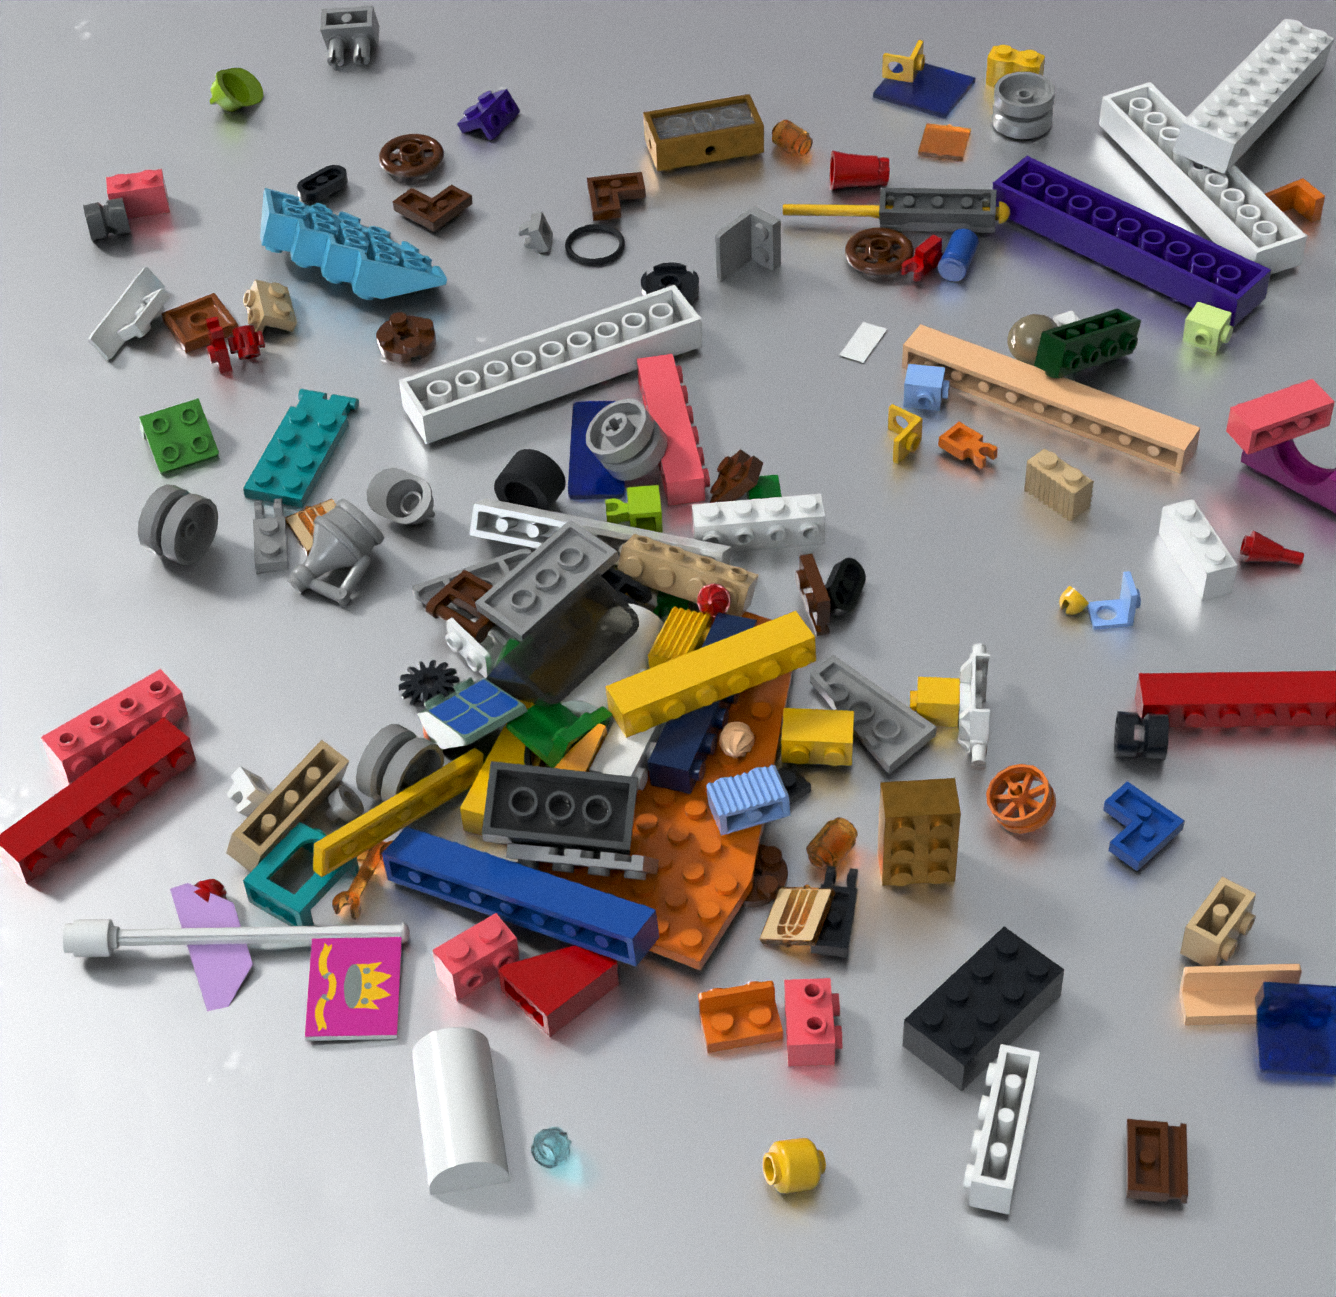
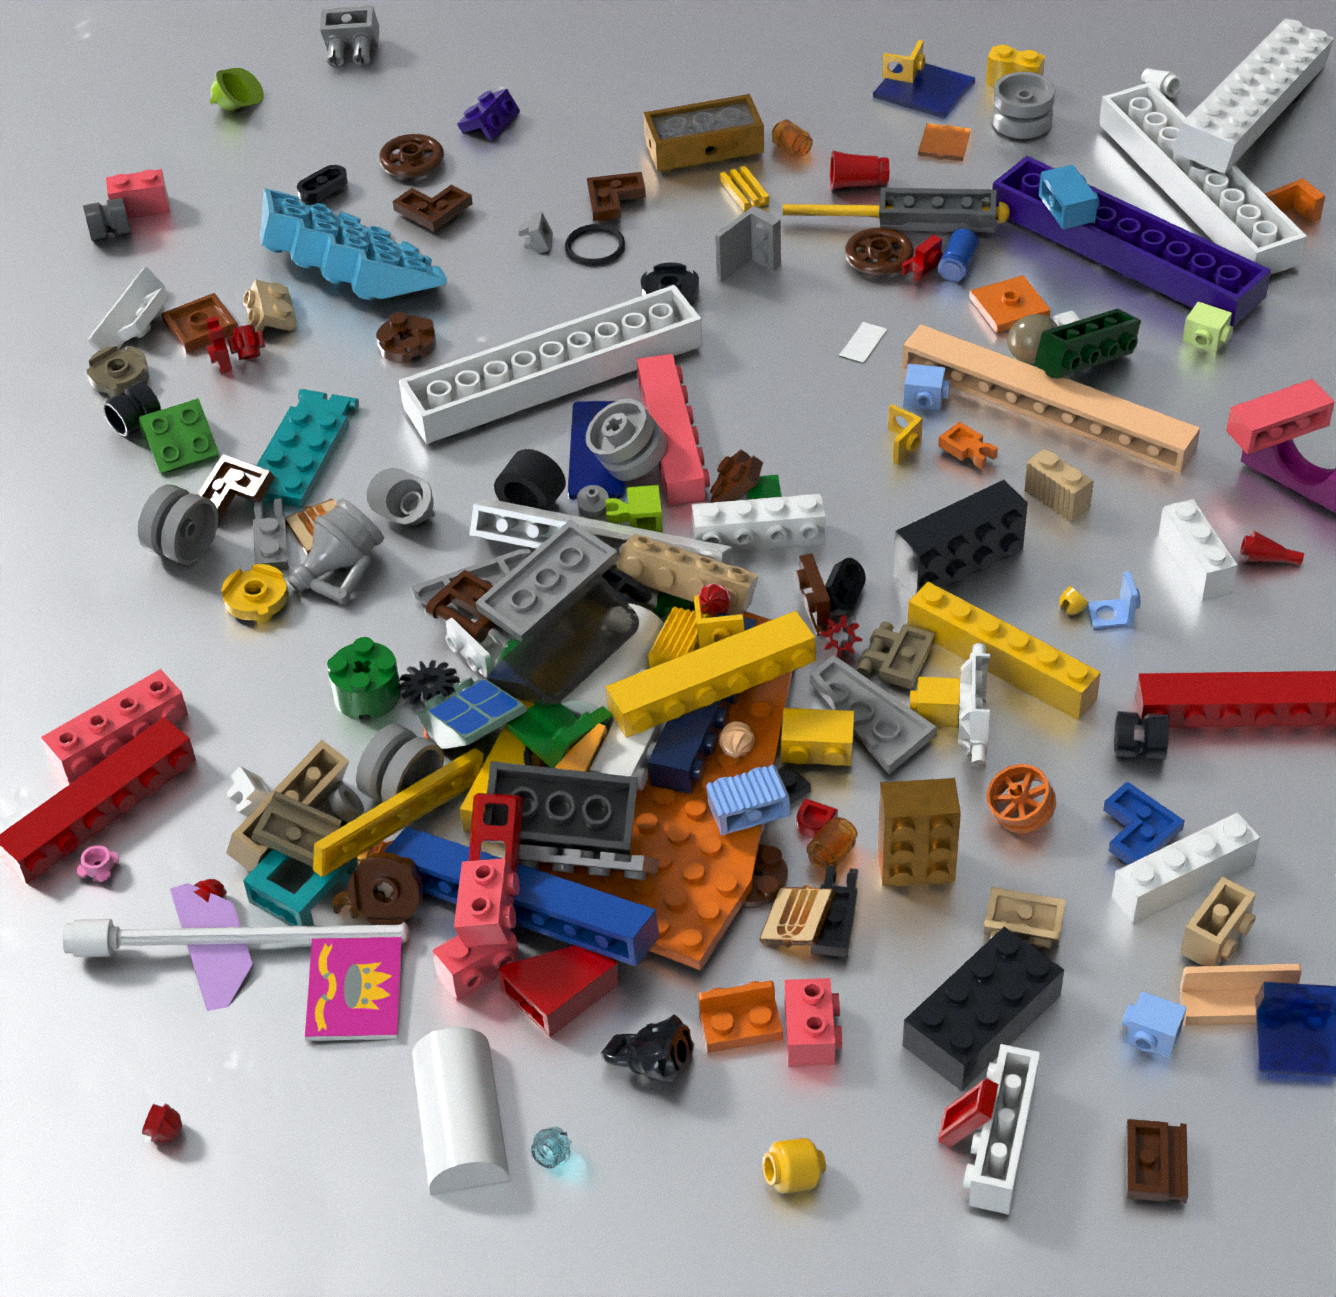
none -> bright pink plate [76,845,119,882]
none -> dark tan plate [87,346,149,398]
none -> black wheel [102,381,161,437]
none -> red plate [142,1104,182,1143]
none -> plate [198,455,275,521]
none -> yellow plate [222,564,289,624]
none -> dark tan plate [251,791,342,867]
none -> green brick [327,637,400,719]
none -> reddish brown plate [348,852,423,925]
none -> coral brick [454,858,520,947]
none -> red piece [468,793,523,875]
none -> light grey tile [577,485,609,519]
none -> black piece [600,1015,694,1082]
none -> yellow bracket [694,595,745,648]
none -> yellow tile [720,166,769,212]
none -> red tile [796,798,838,839]
none -> red gear [819,615,863,658]
none -> dark tan plate [857,621,935,689]
none -> black brick [894,480,1028,597]
none -> yellow brick [907,582,1101,720]
none -> red tile [938,1078,999,1148]
none -> orange plate [970,275,1051,333]
none -> tan bracket [983,887,1066,950]
none -> dark azure brick [1039,165,1099,229]
none -> white brick [1111,812,1260,924]
none -> light blue brick [1122,991,1187,1059]
none -> white cone [1141,68,1182,98]

